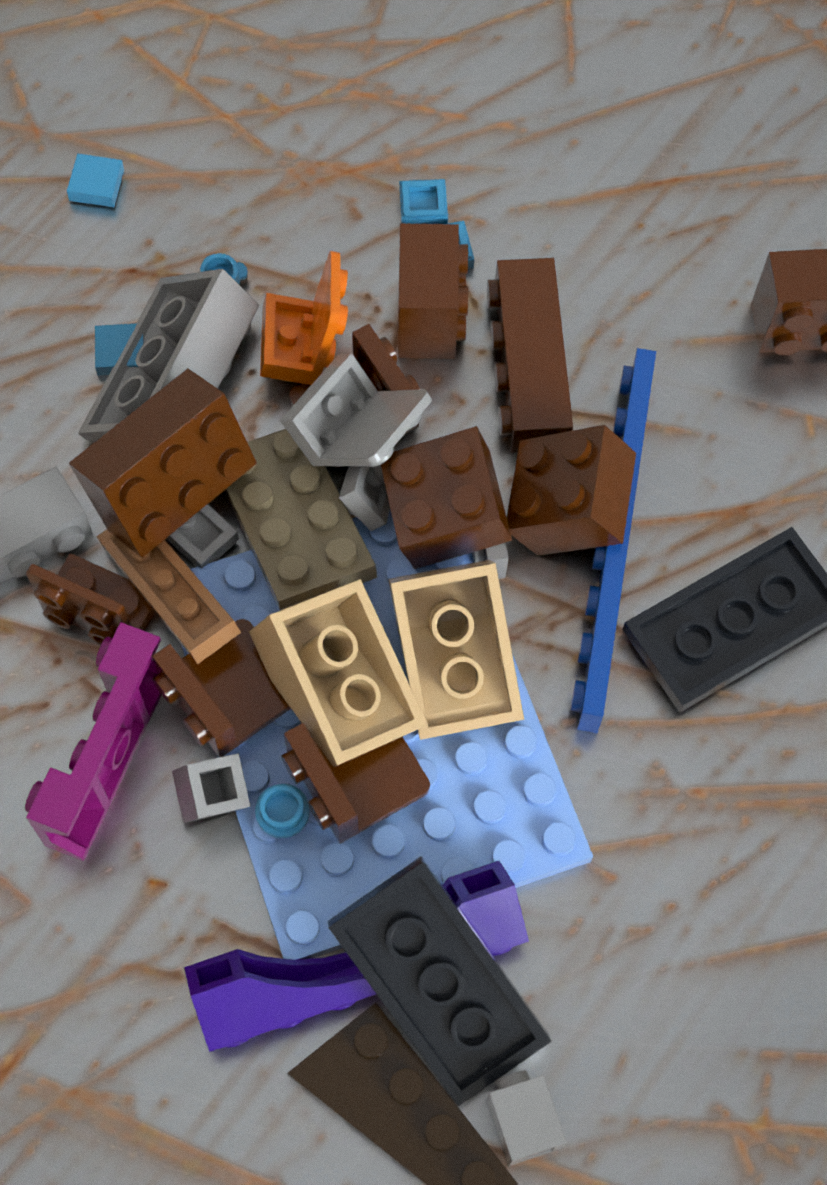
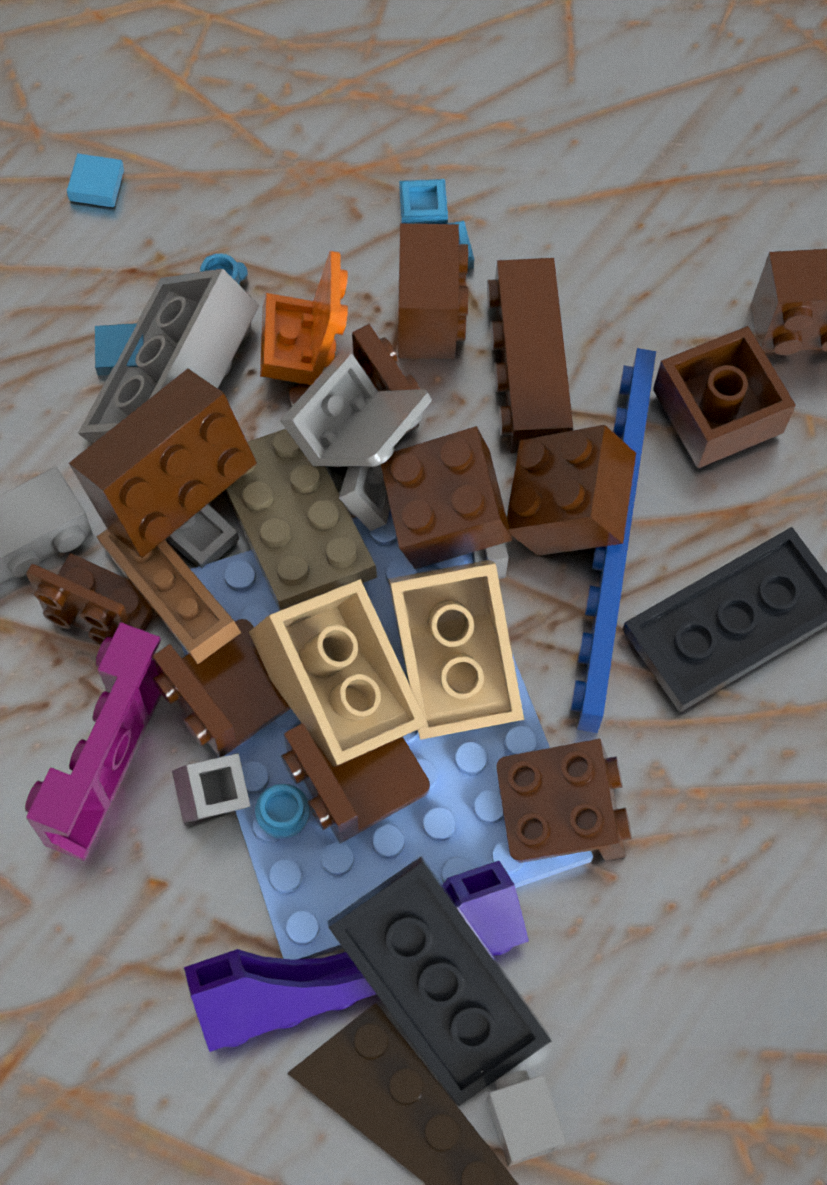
none -> reddish brown bracket [497,739,632,863]
none -> reddish brown brick [653,326,796,468]

